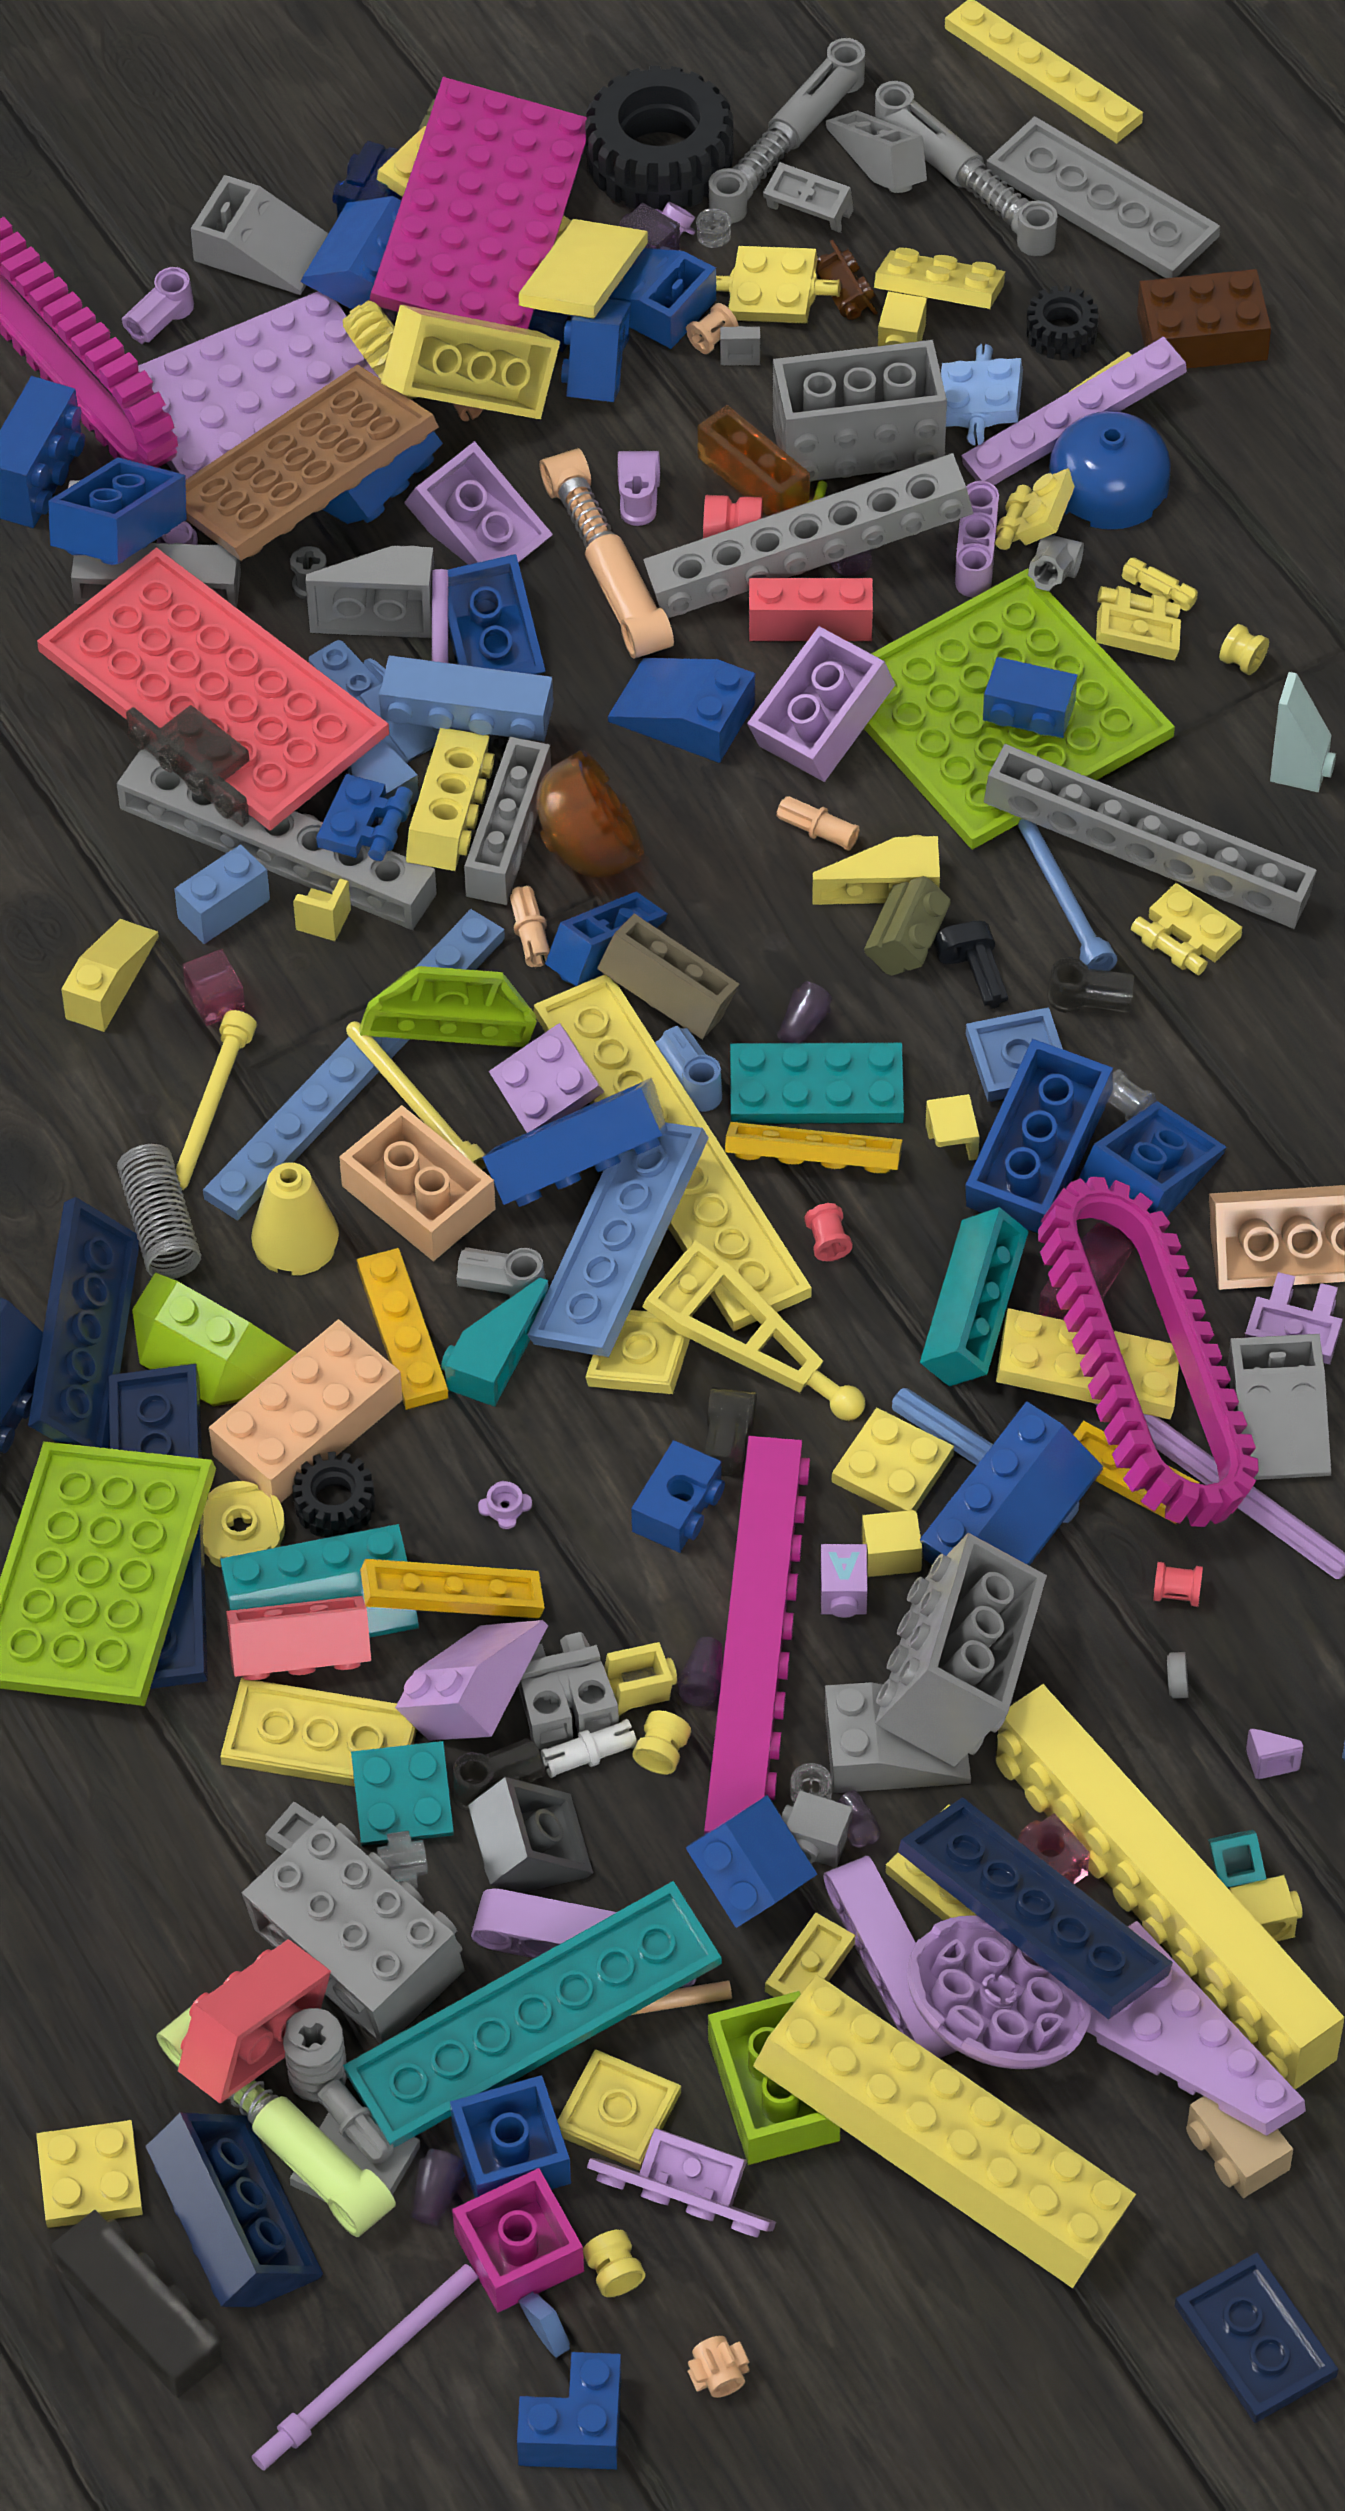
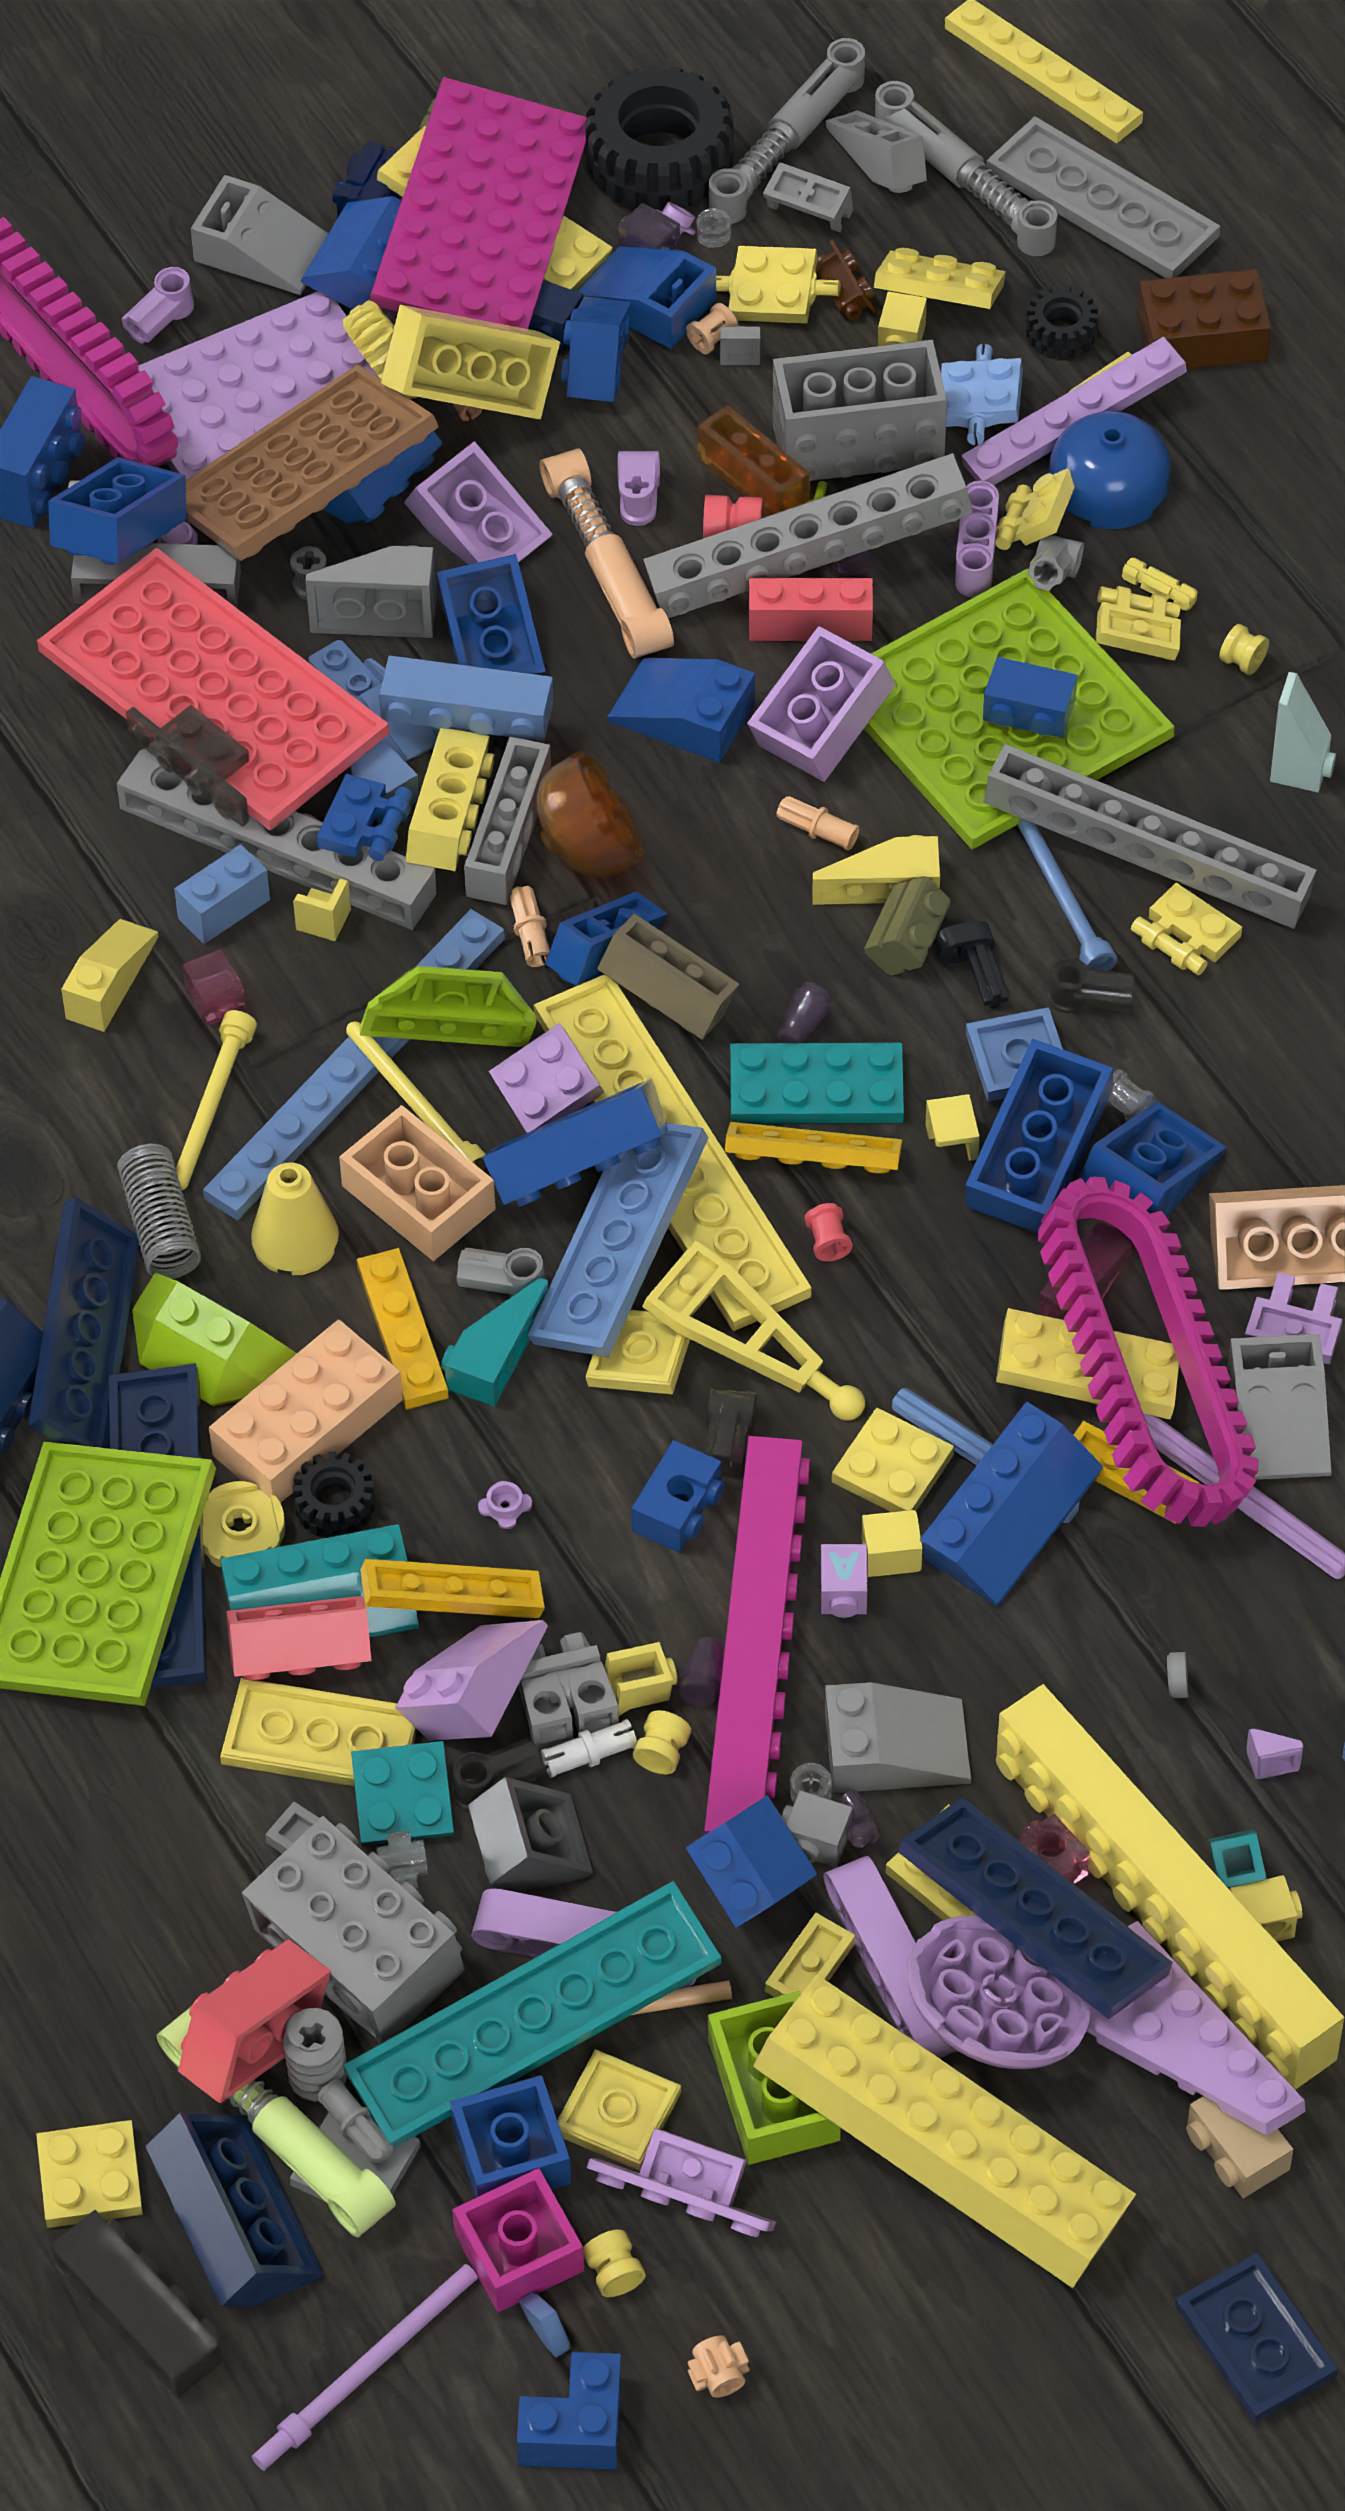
clear purple cone [411,2149,465,2225] -> none
lavender bar [432,569,448,663] -> none
light yellow tile [519,219,648,319] -> none
medium blue piece [655,1026,722,1112] -> none
light grey brick [875,1533,1047,1767] -> none
teal brick [920,1207,1029,1386] -> none
coral bush [1153,1562,1203,1607] -> none

